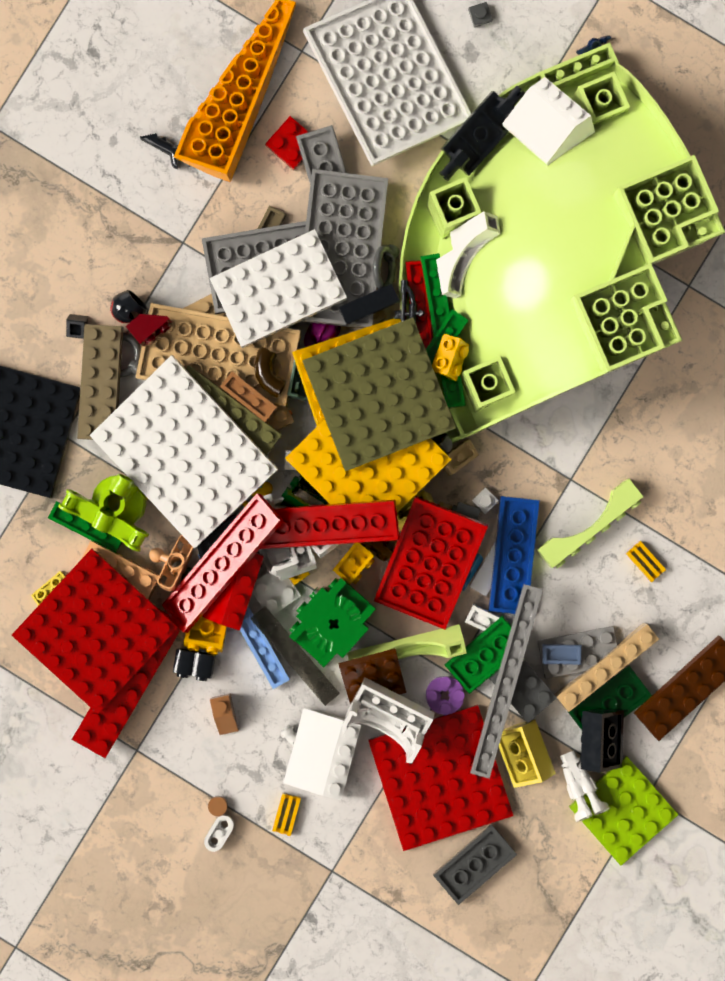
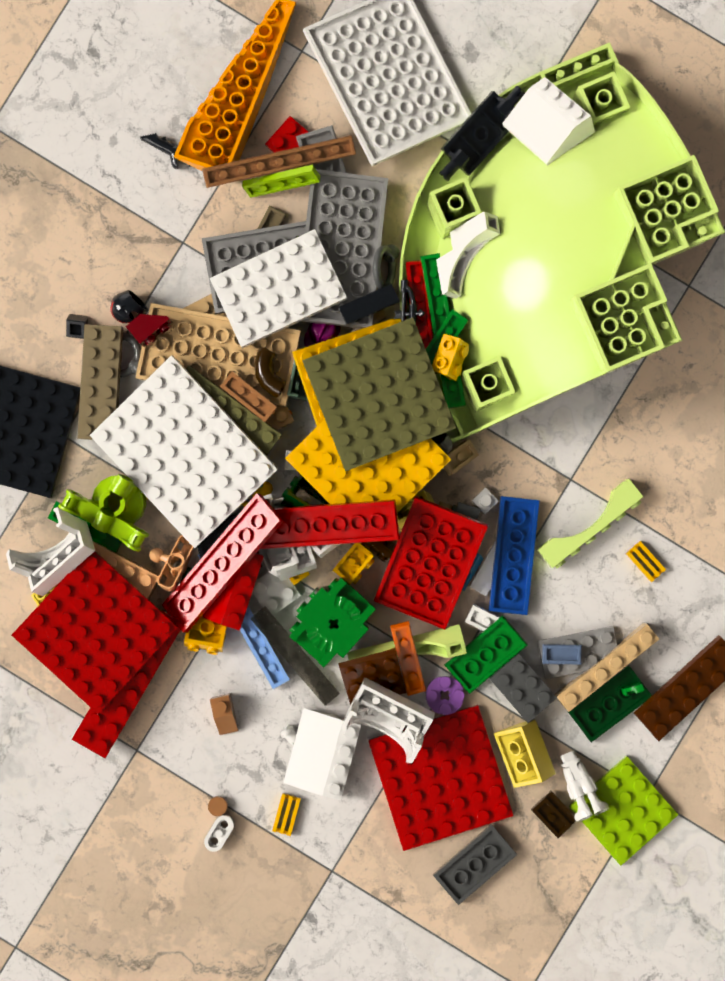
black brick [173,648,216,681] -> none
dark grey plate [468,2,492,27] -> none
light grey plate [470,584,543,779] -> none
dark blue piece [576,35,611,55] -> none
black slope [580,709,624,773] -> none
none -> white piece [6,507,95,596]
none -> medium nougat tile [202,135,356,188]
none -> lime plate [242,165,320,198]
none -> orange tile [390,621,426,696]
none -> dark brown plate [531,790,576,838]
none -> green tile [621,682,644,696]

